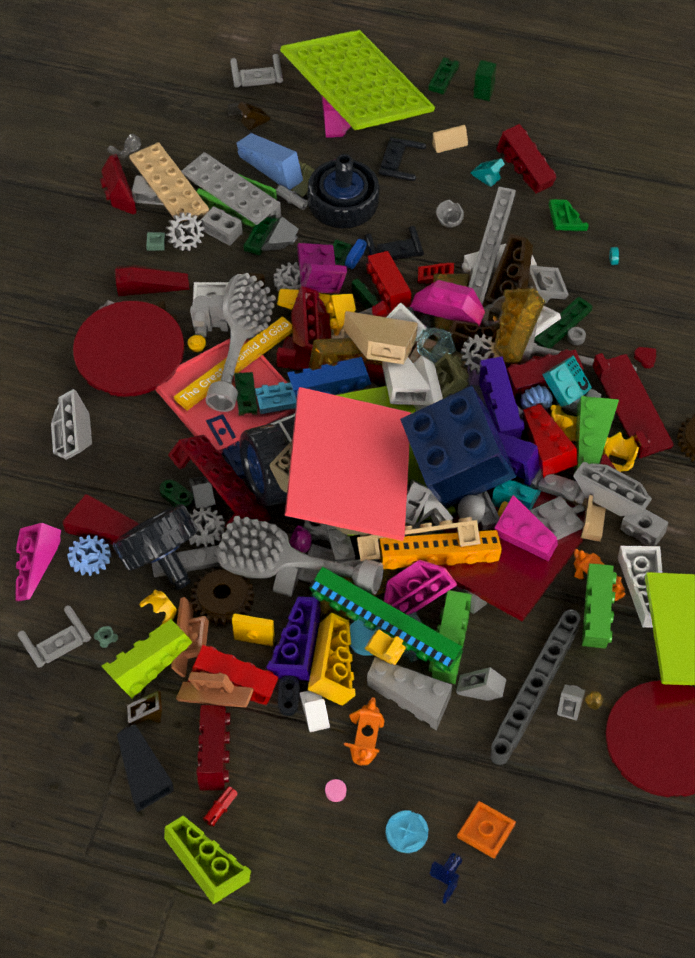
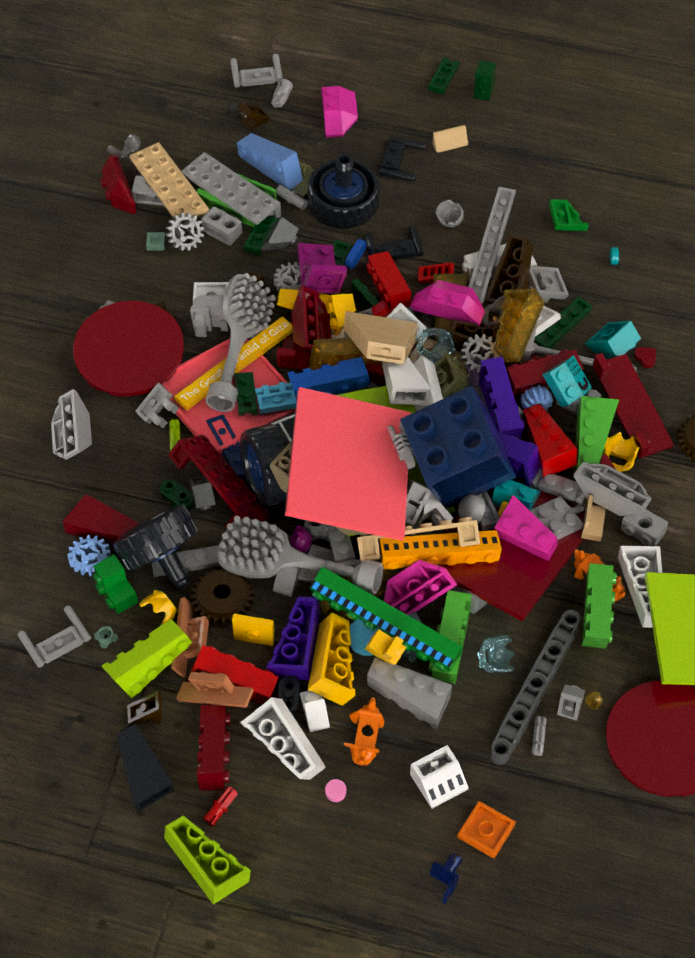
dark pink wedge [16,523,61,601] -> none
dark red wedge [115,265,189,296] -> none
yellow plate [188,335,206,352] -> none
light grey gear [189,507,225,547] -> none
lime tile [280,30,435,130] -> none
medium azure tile [386,810,429,853] -> none
light grey slope [456,667,506,701] -> none
teal slope [471,158,505,187] -> none
dark red wedge [496,124,556,194] -> none
yellow helmet [551,405,577,441] -> none
light grey tile [567,327,586,345] -> none
none -> green brick [93,554,138,615]
none -> light grey plate [135,383,179,428]
none -> lime axle [170,419,180,452]
none -> white wedge [240,698,326,780]
none -> light grey hinge [271,79,293,108]
none -> light grey hinge [387,422,415,470]
none -> white slope [410,745,468,809]
none -> clear light blue helmet [477,635,515,673]
none -> light grey axle [532,716,547,756]
none -> teal slope [585,320,641,359]

